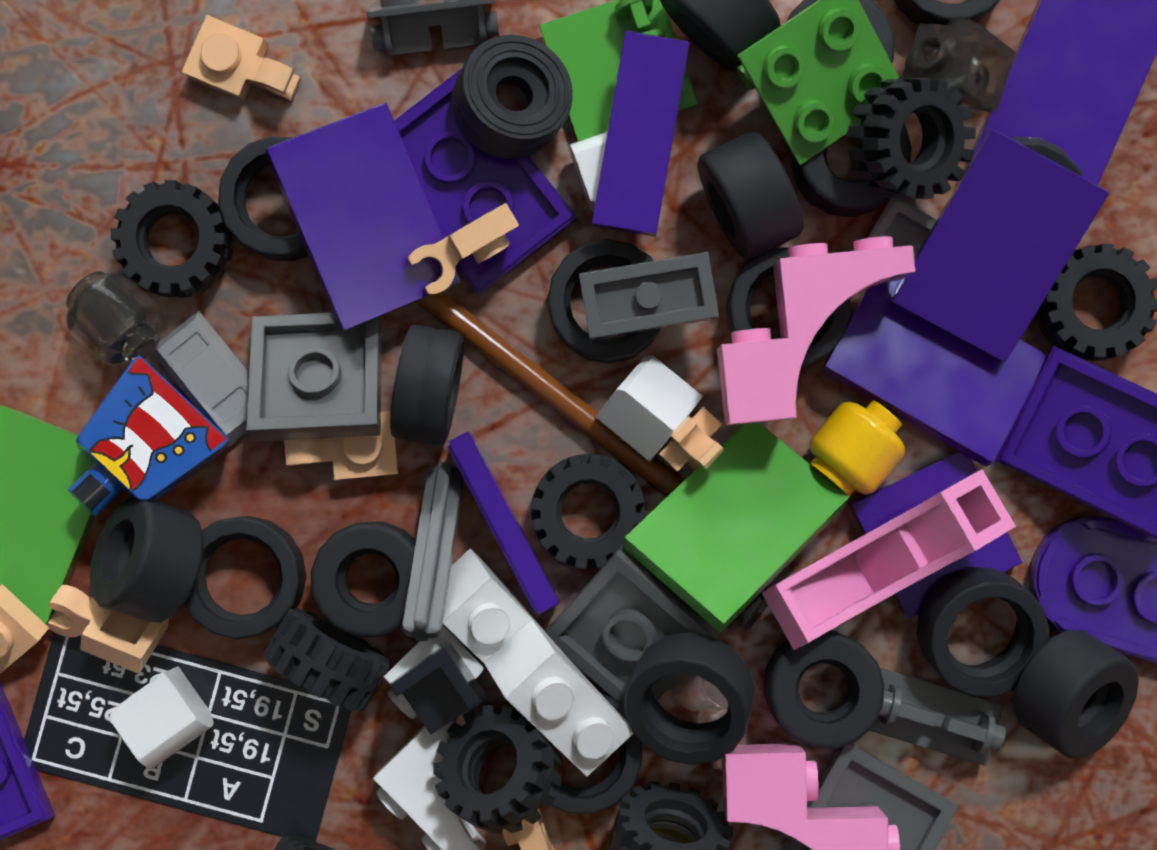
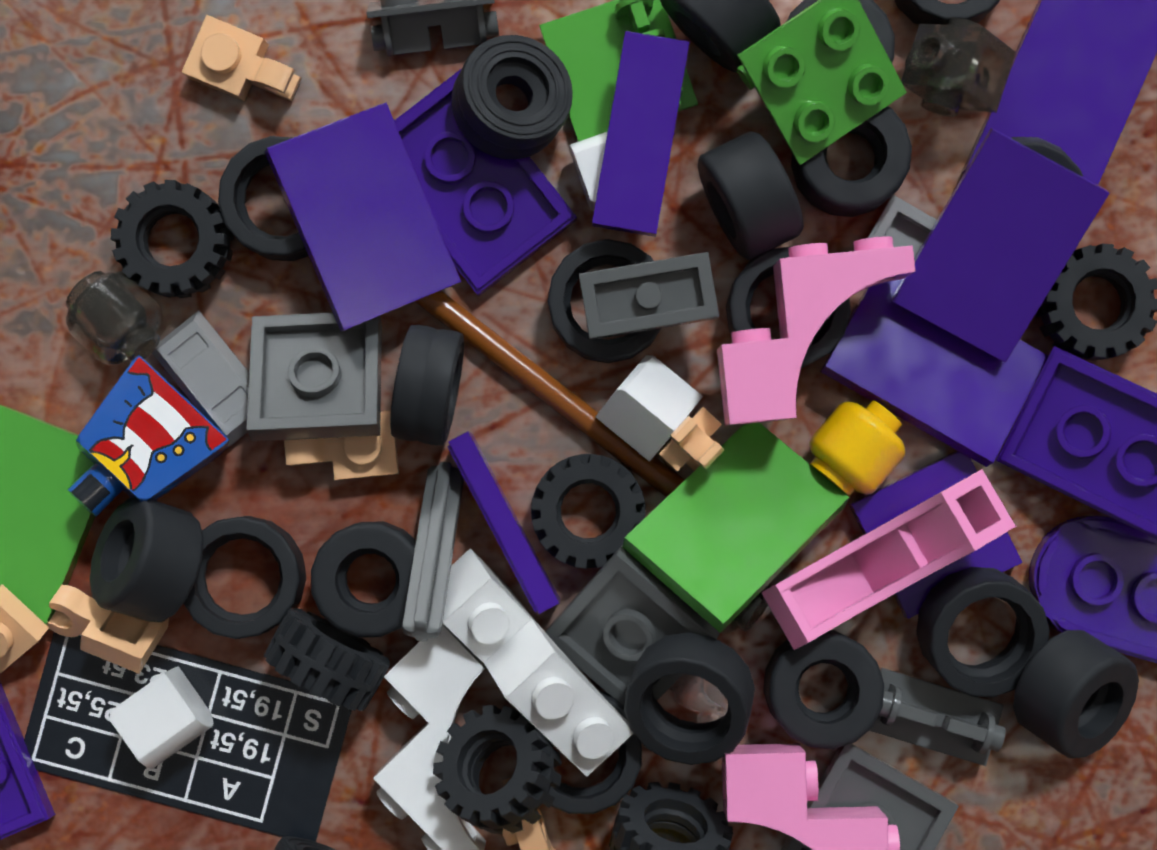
black panel [389,641,487,735] -> none
light nougat plate [407,203,519,294] -> none
black tyre [847,78,976,199] -> none

